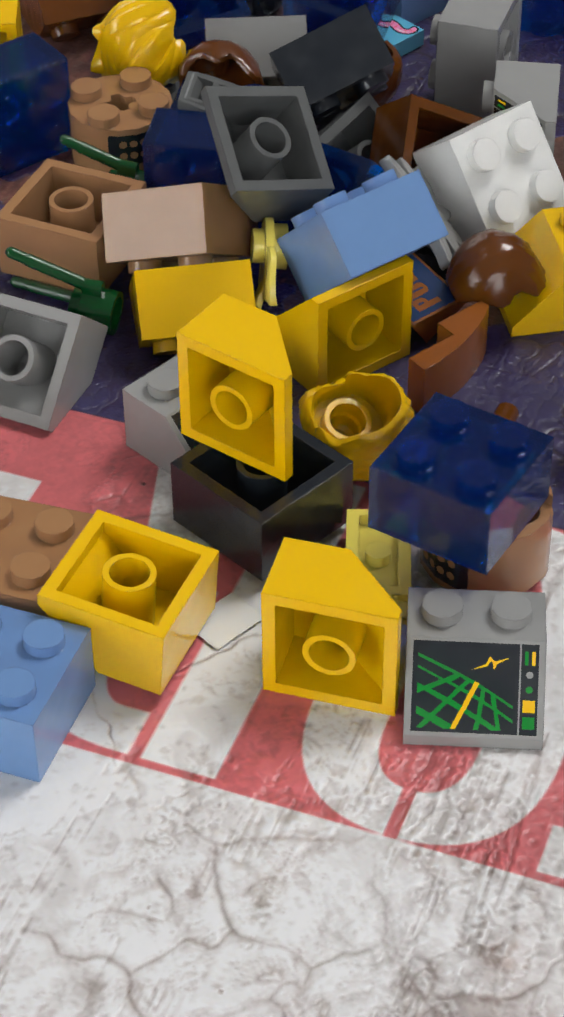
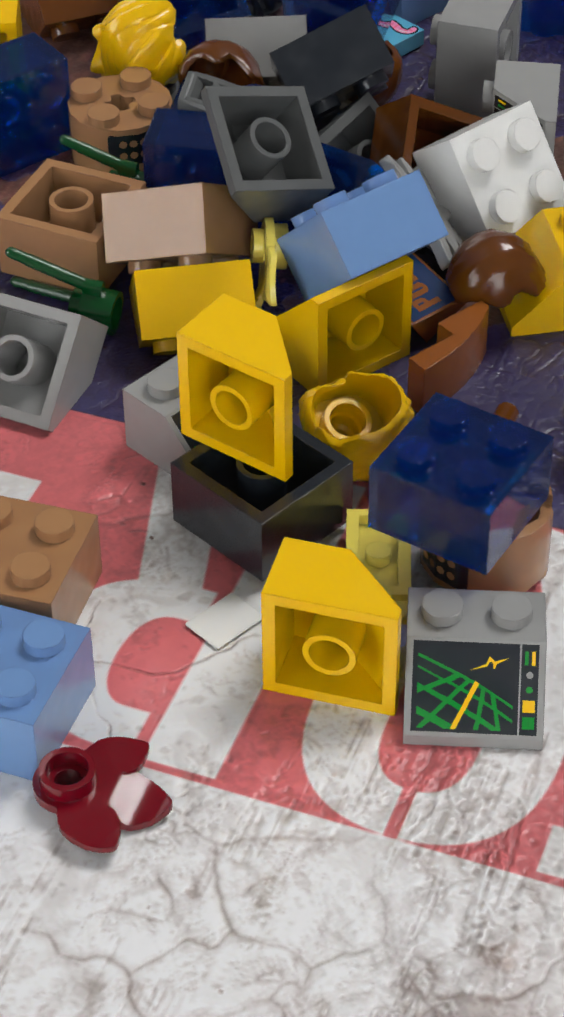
yellow slope [37,509,219,695] -> none
none -> dark red plate [32,737,173,853]

